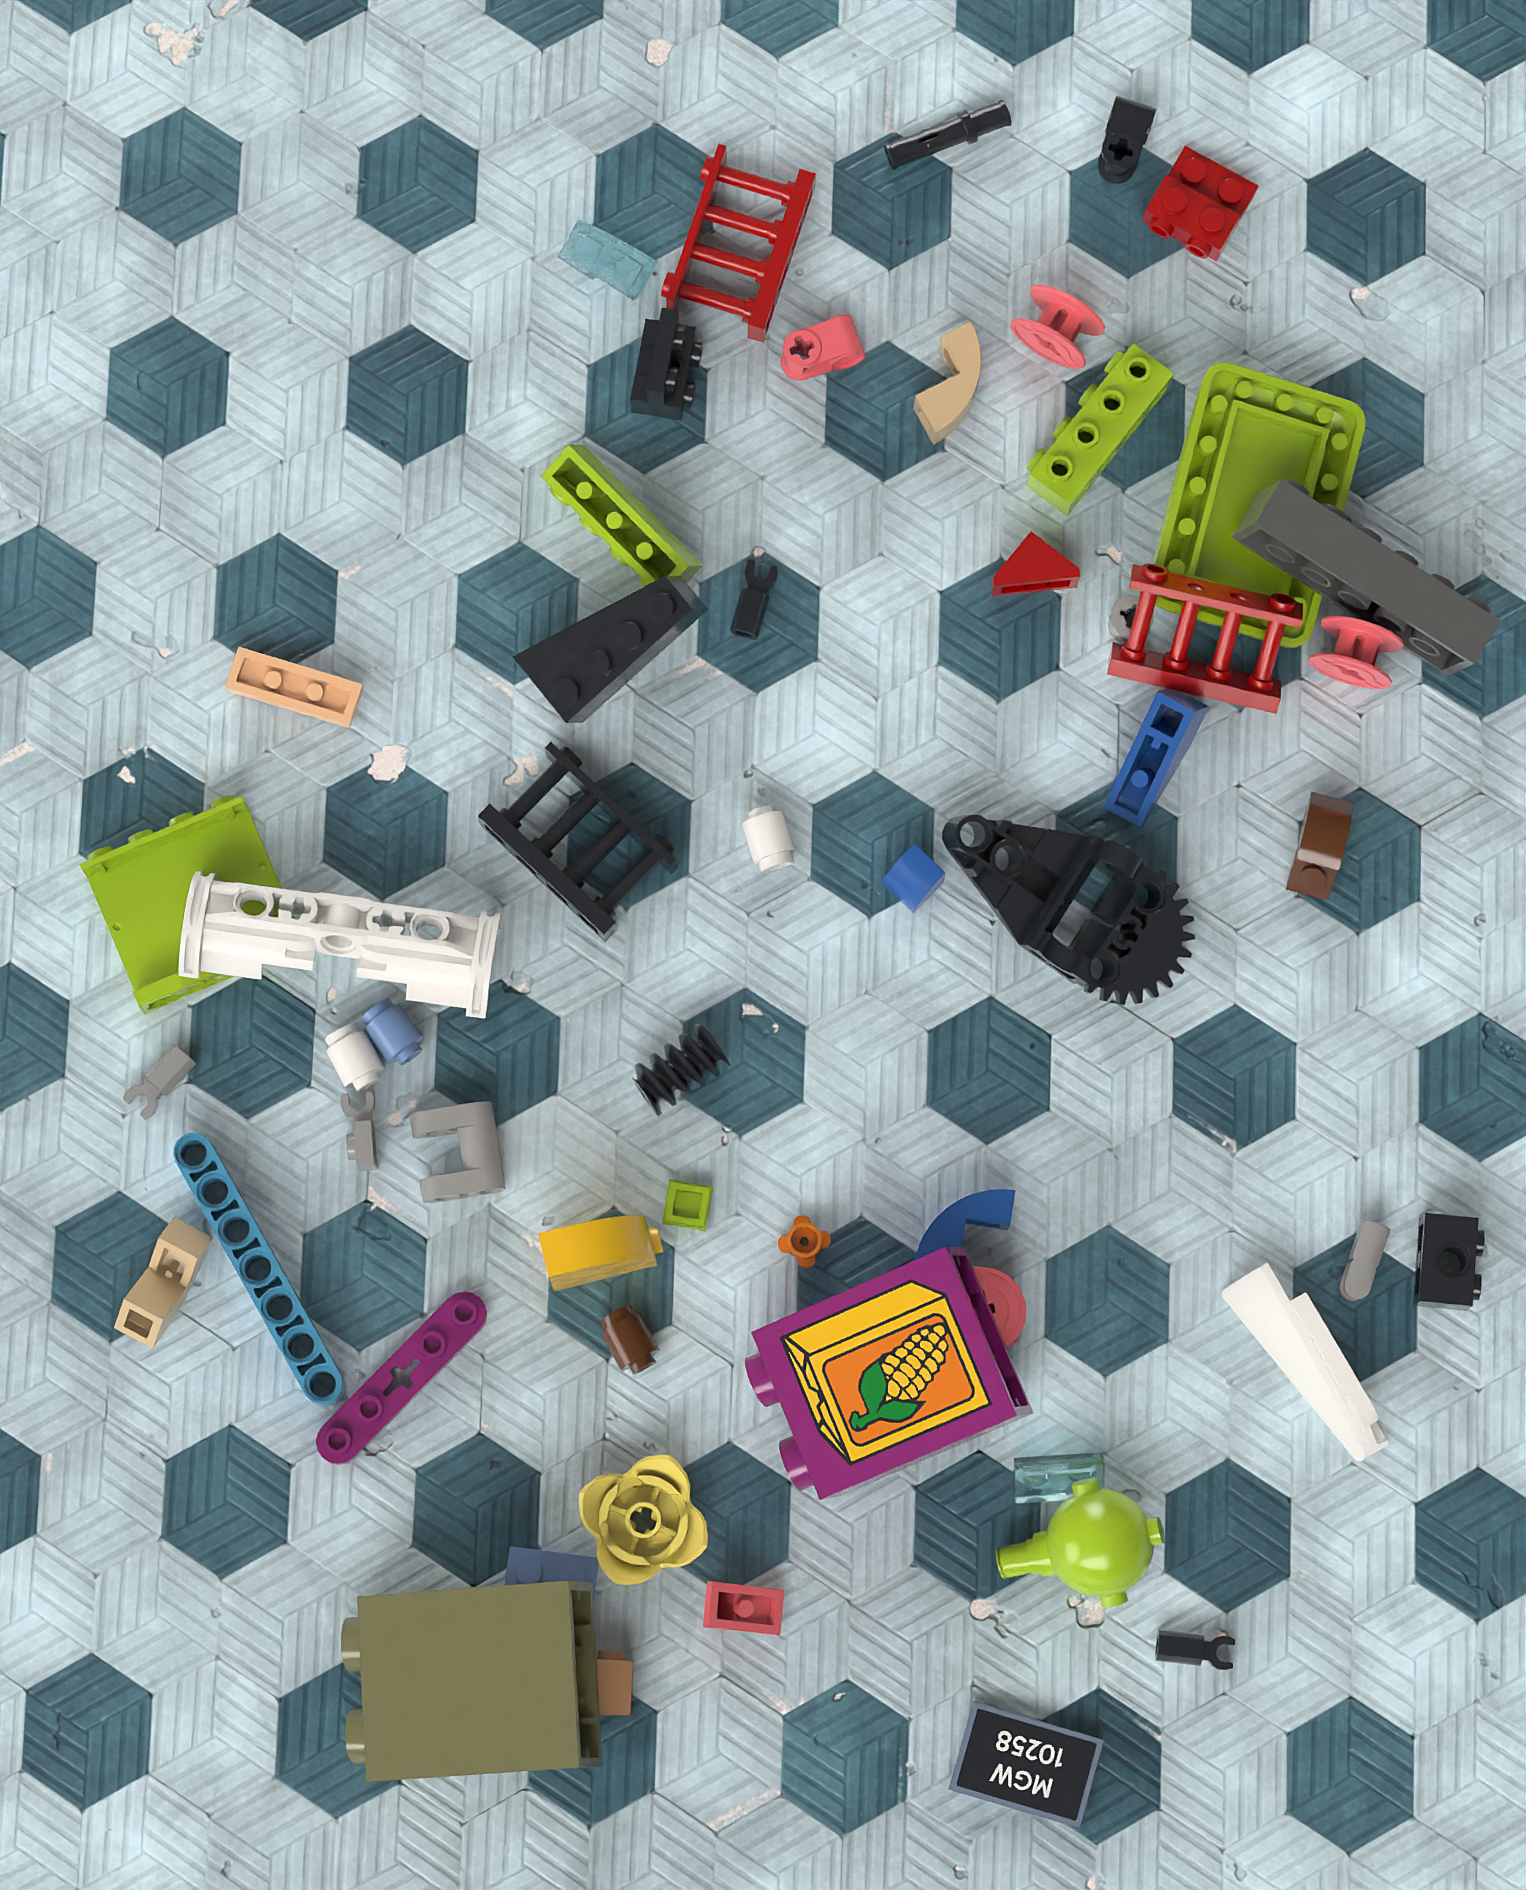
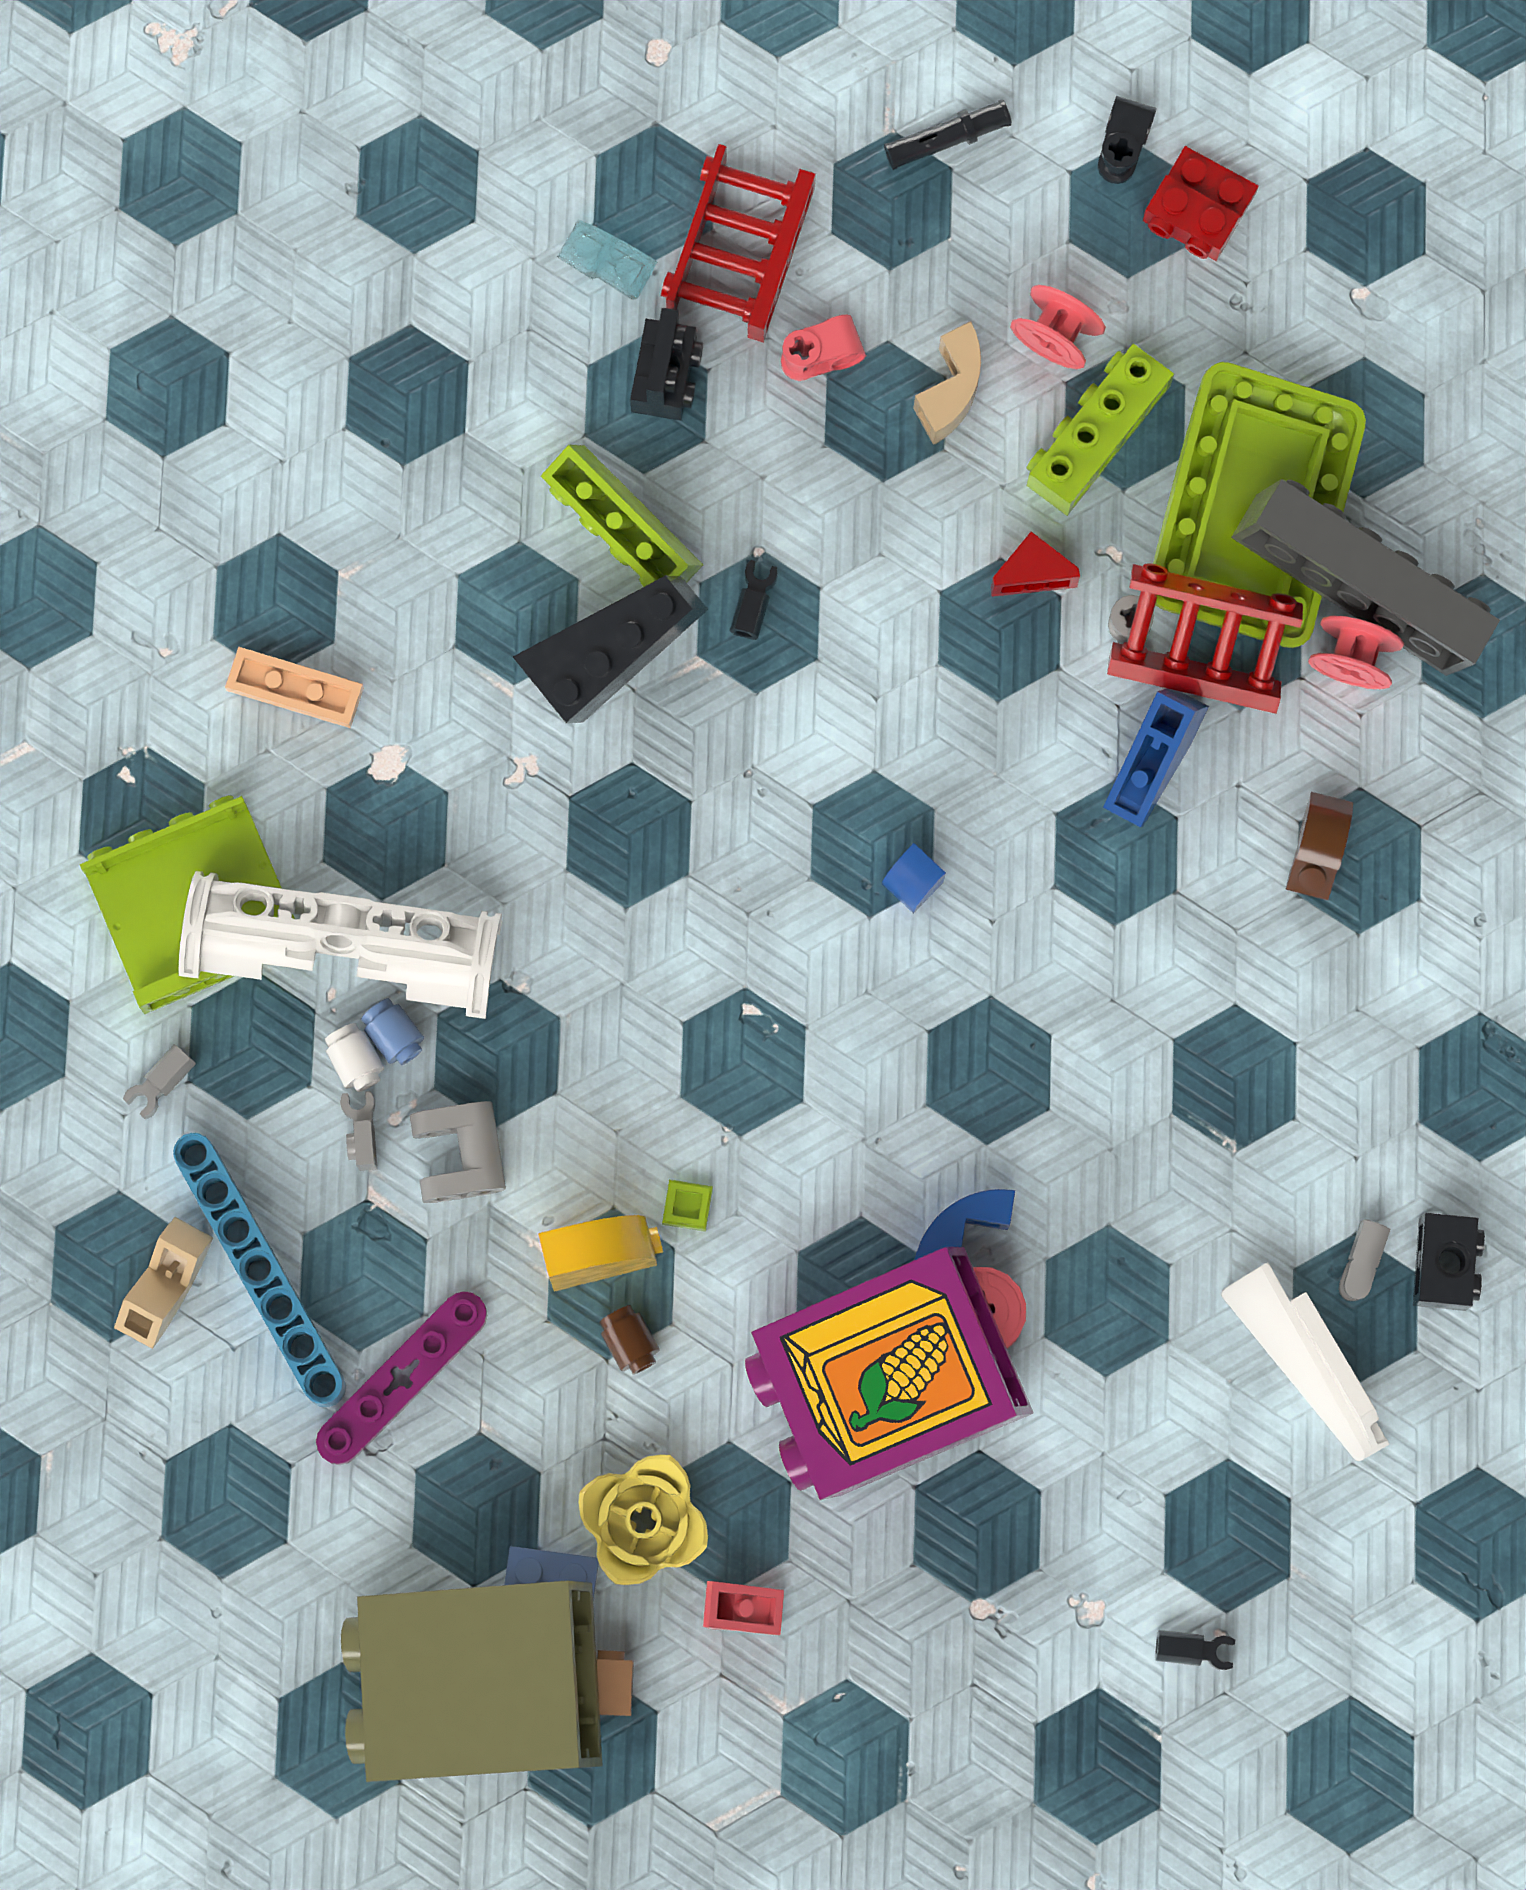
black fence [478,742,677,942] -> none
black piece [632,1023,730,1116] -> none
white brick [741,805,795,873] -> none
orange plate [778,1215,831,1268] -> none
black connector [942,815,1195,1005] -> none
black tile [948,1702,1104,1828] -> none
lime piece [996,1478,1165,1608] -> none
clear light blue plate [1013,1452,1105,1504] -> none

